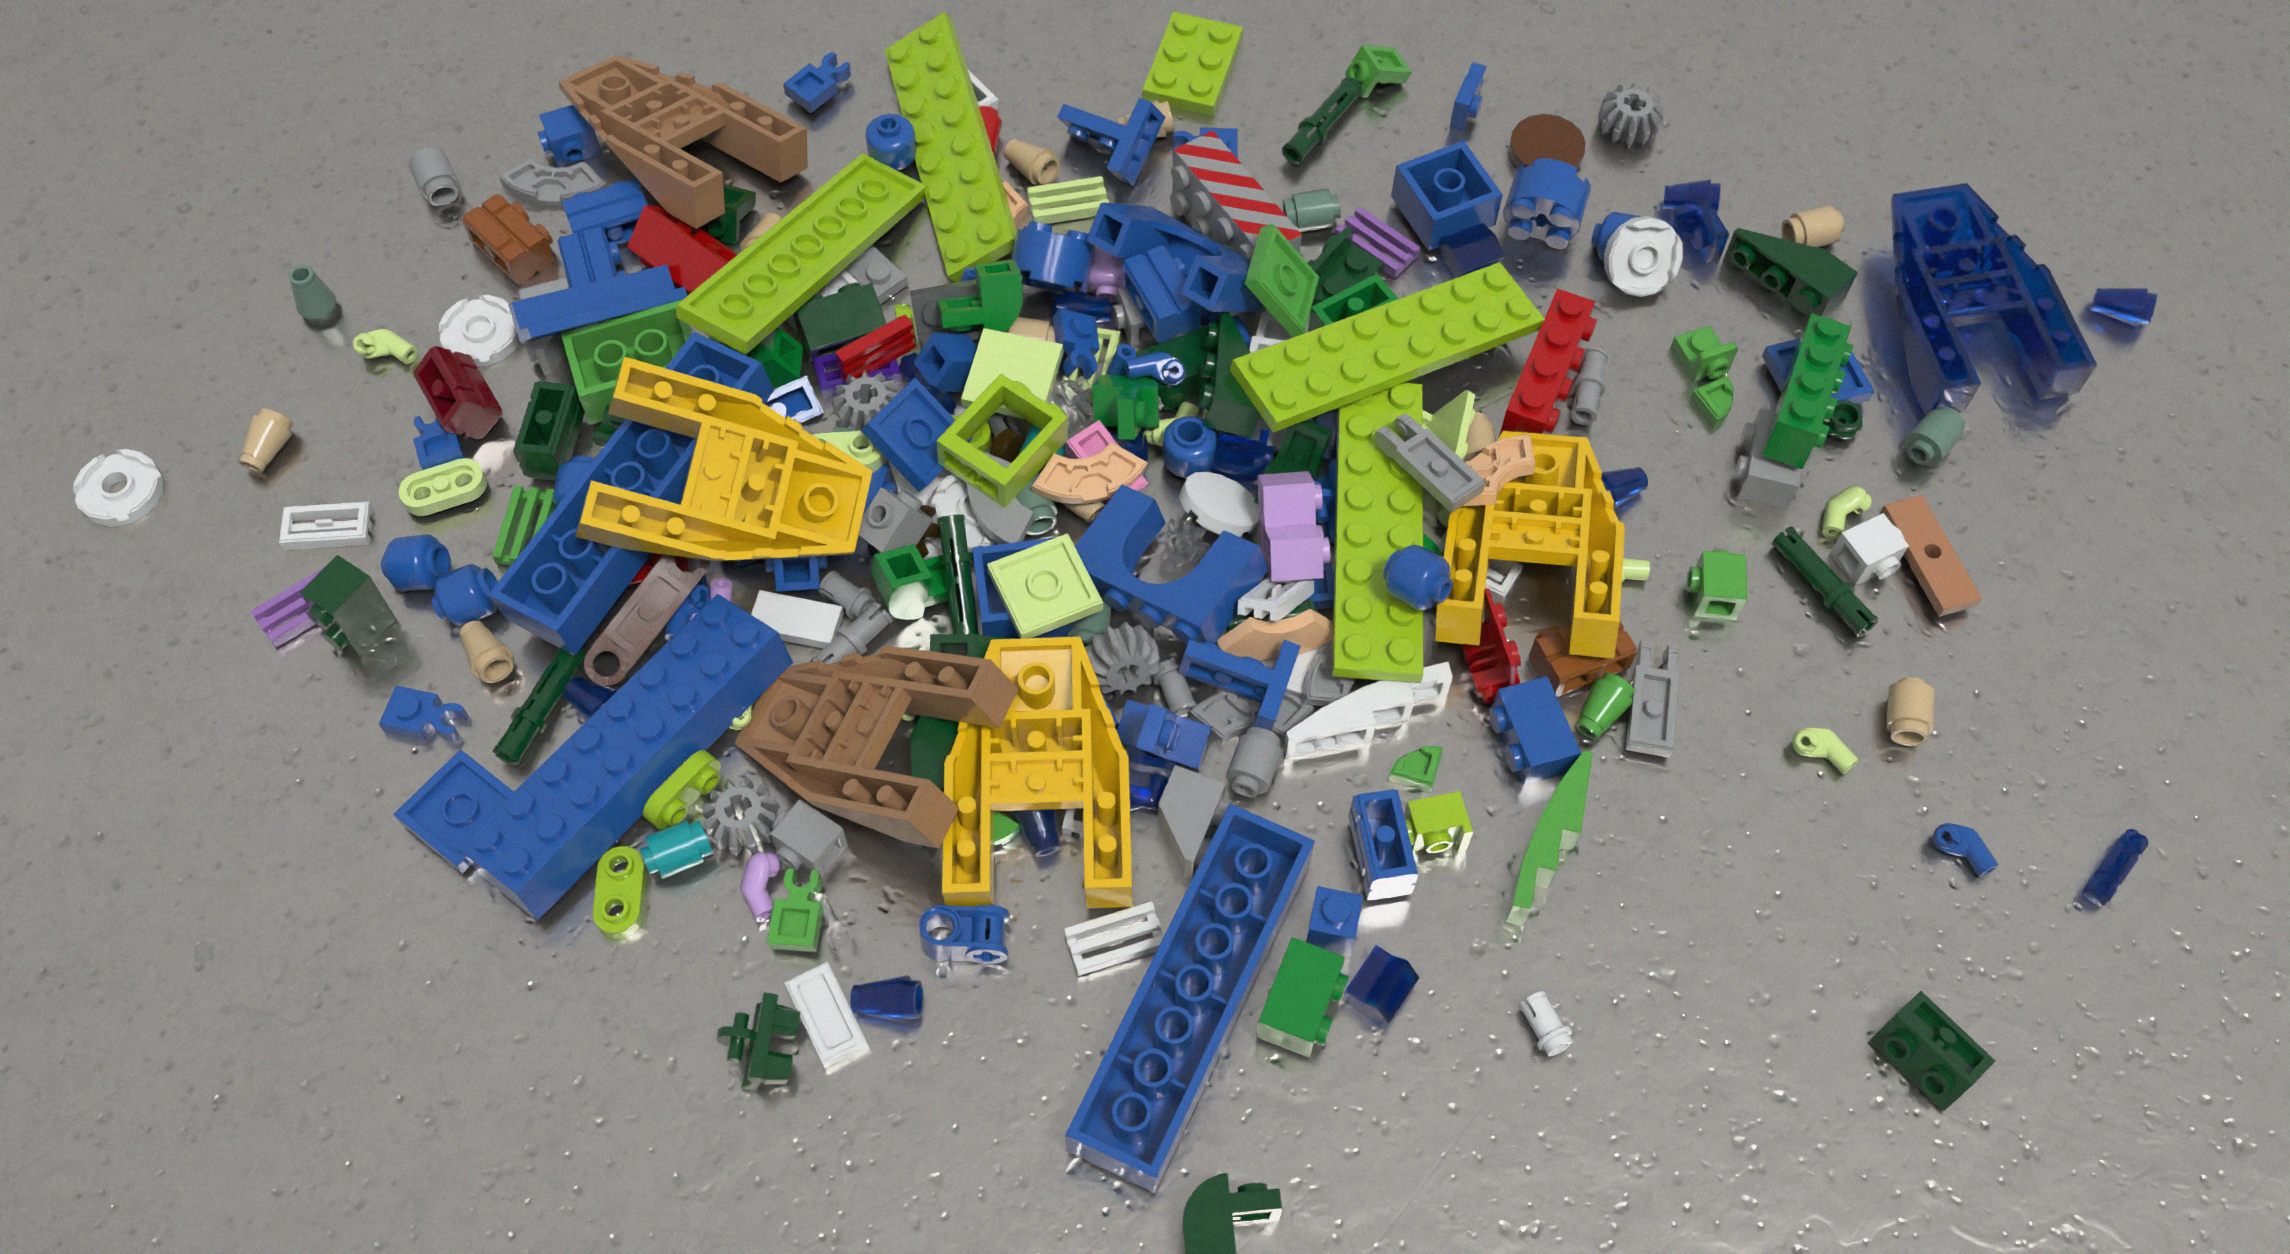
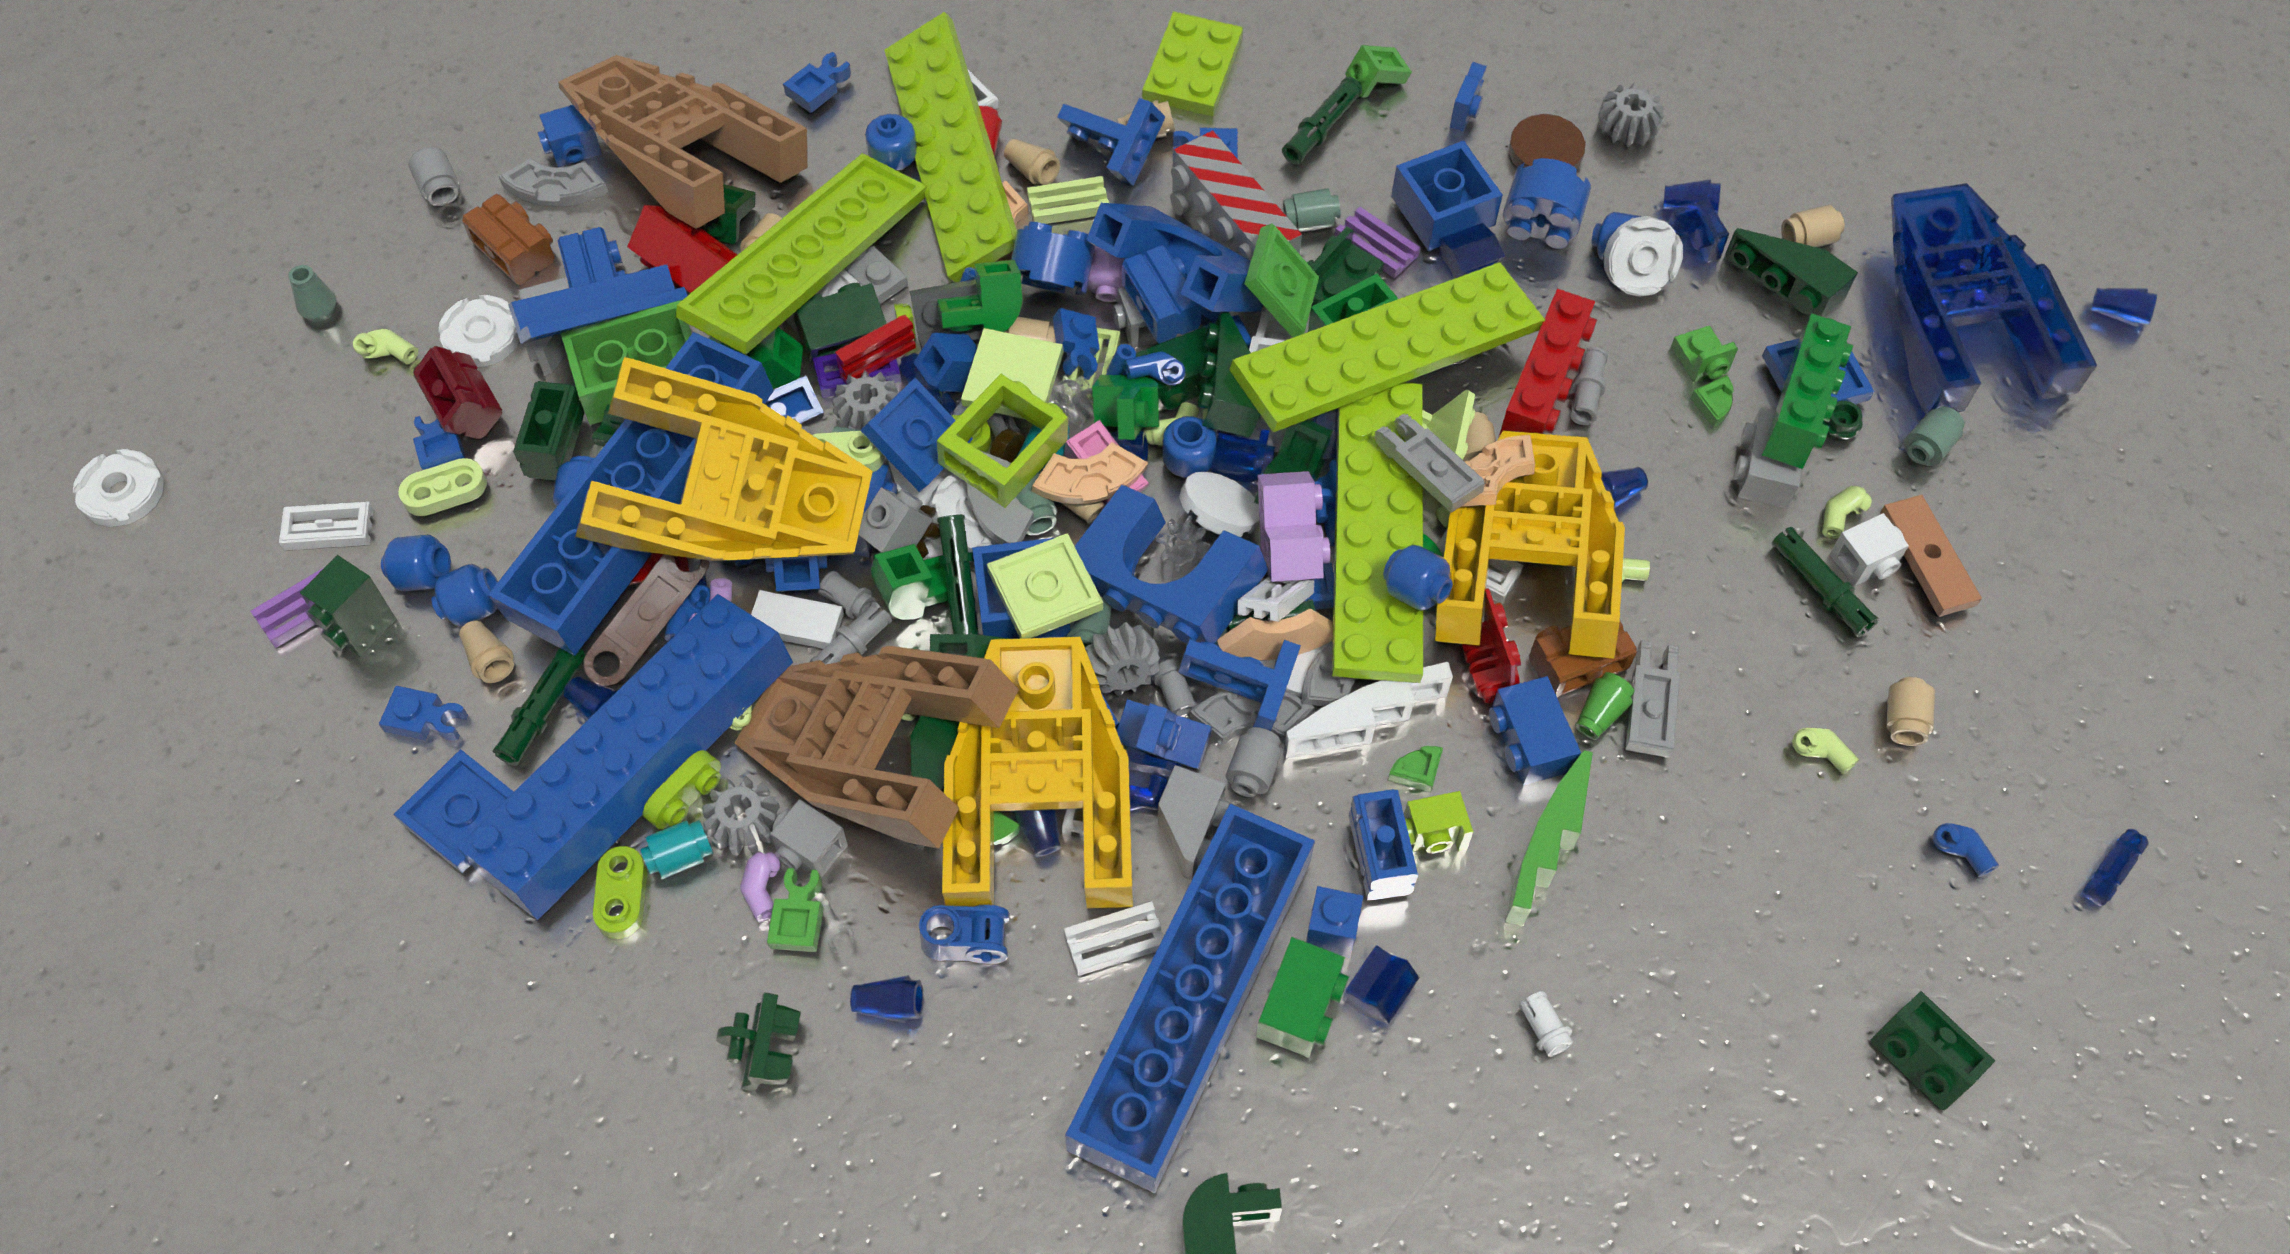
tan cone [239,408,293,473] -> none
bright green tile [492,485,556,566] -> none
blue brick [562,179,648,245] -> none
white tile [784,962,868,1069] -> none
clear blue cone [1052,290,1111,325] -> none
bright green brick [1687,550,1748,620] -> none

